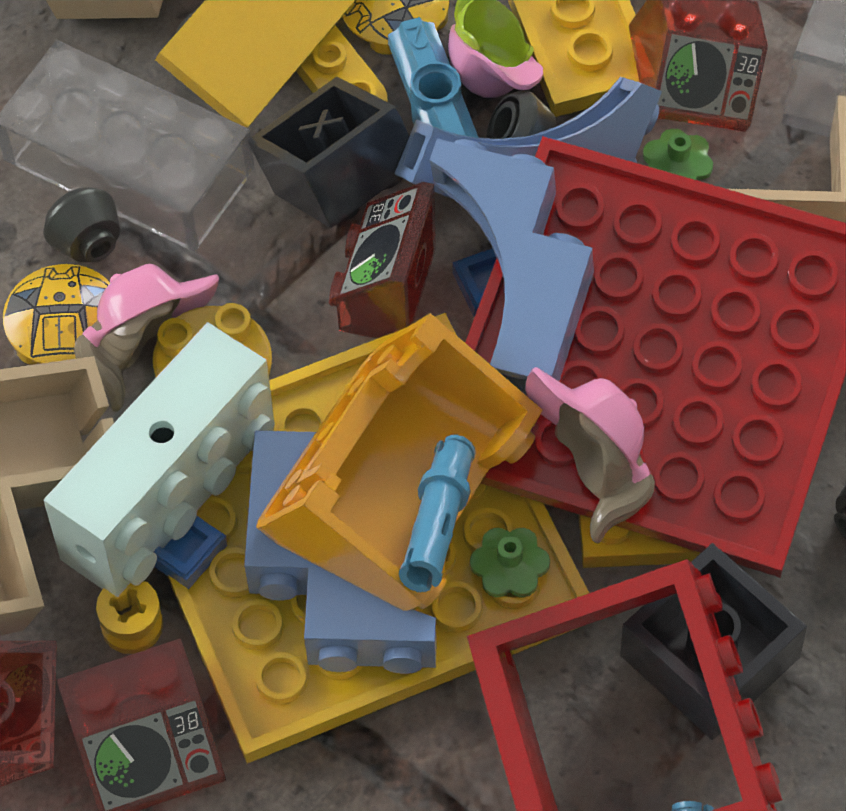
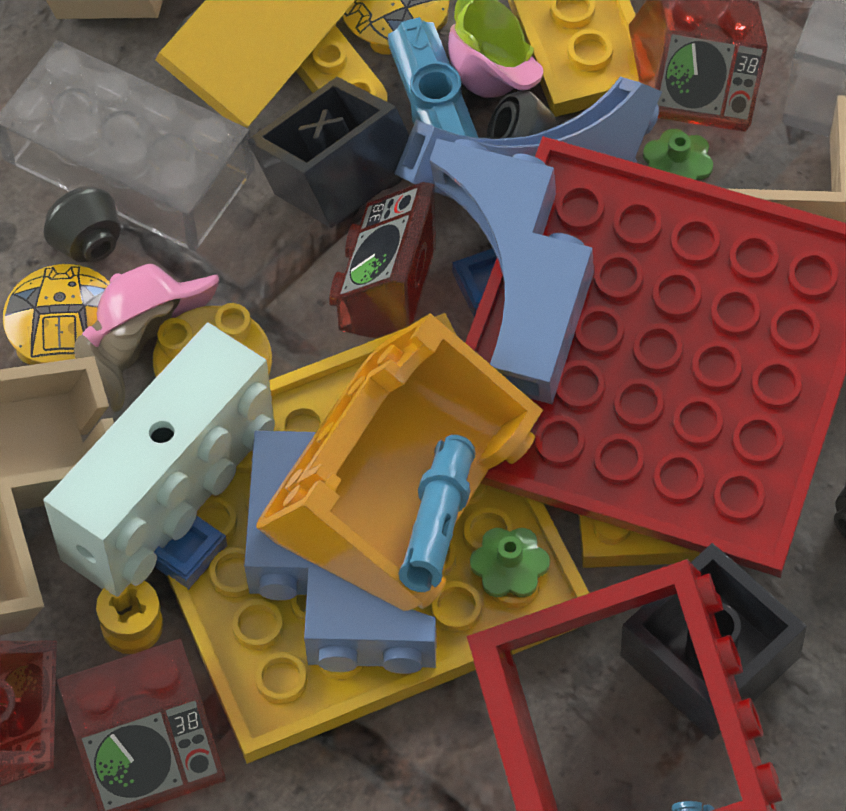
hair [525,367,655,544] -> none

